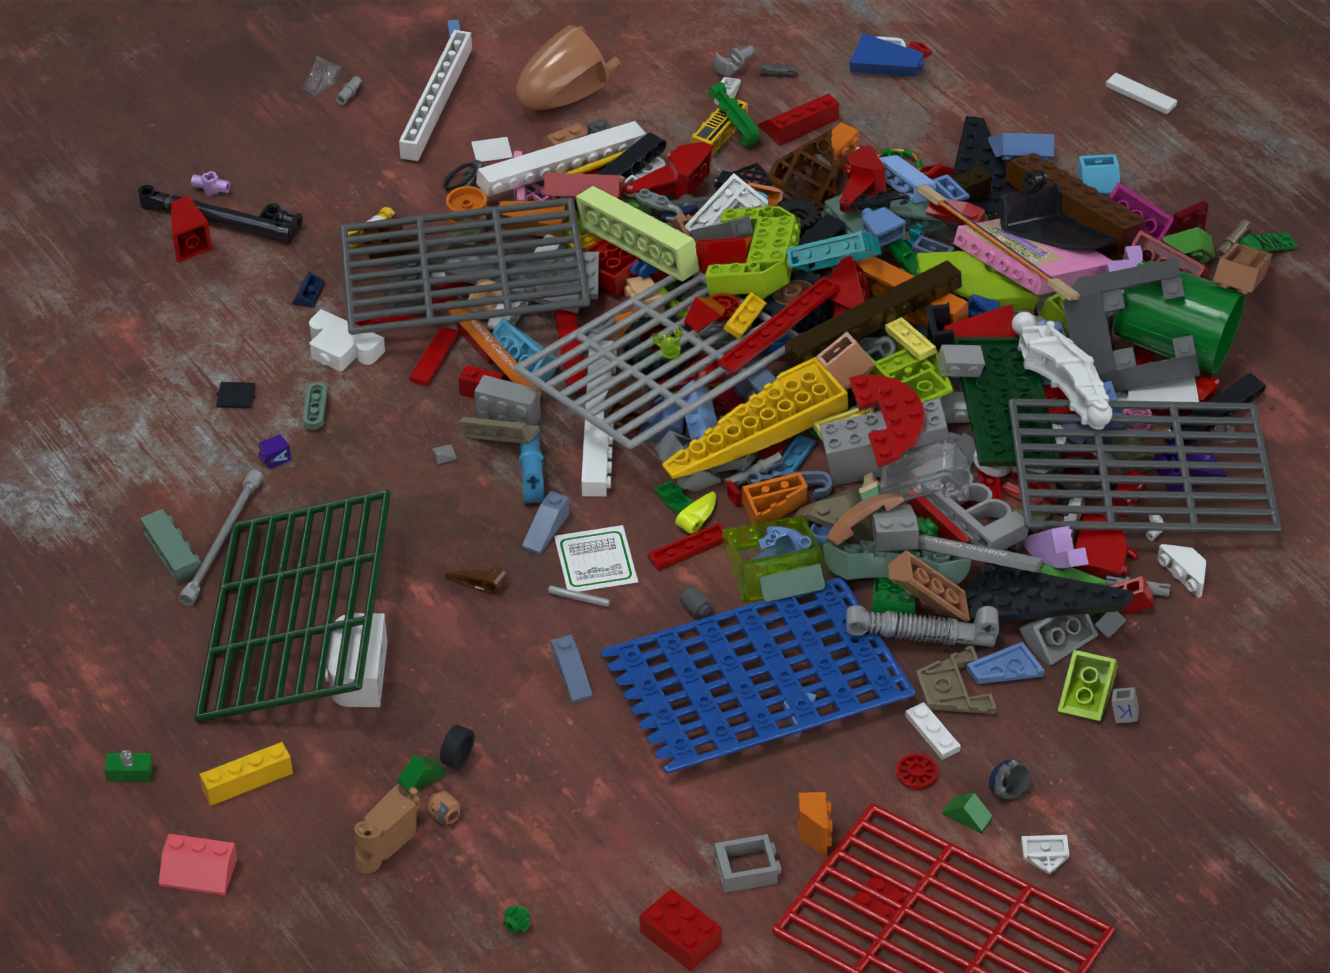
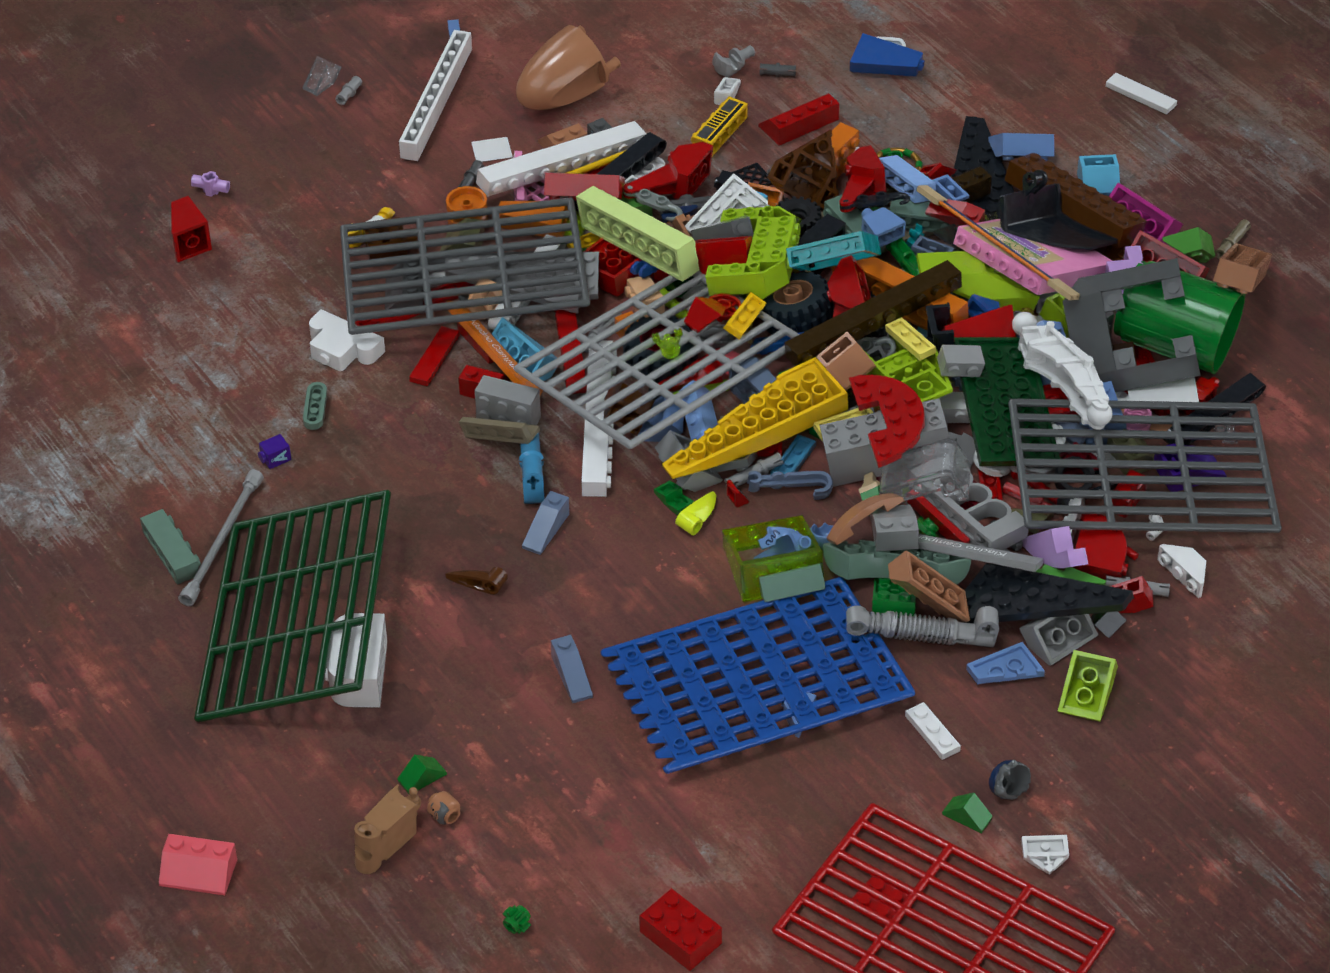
green piece [104,750,153,782] -> none
black piece [138,185,303,244] -> none
yellow brick [199,742,293,806] -> none
black piece [216,382,255,408] -> none
dark blue slope [292,271,325,308] -> none
light grey slope [432,444,457,464] -> none
black tyre [440,725,475,769] -> none
black tyre [443,163,477,191] -> none
light grey bar [548,585,611,608] -> none
white sticker [554,525,638,592] -> none
red tile [648,522,730,571] -> none
dark grey brick [680,586,712,619] -> none
green piece [708,82,760,148] -> none
dark red plate [708,386,745,416] -> none
light grey window [714,834,781,893] -> none
red tile [718,276,839,375] -> none
orange wedge [742,472,808,532] -> none
dark tan wedge [790,483,873,544] -> none
orange slope [798,792,832,856] -> none
red wheel [896,754,938,790] -> none
red slope [907,41,933,58] -> none
dark tan wing [916,645,997,714] -> none
light grey brick [1112,687,1139,723] -> none
dark red plate [1171,200,1209,235] -> none
green door [1239,232,1299,252] -> none

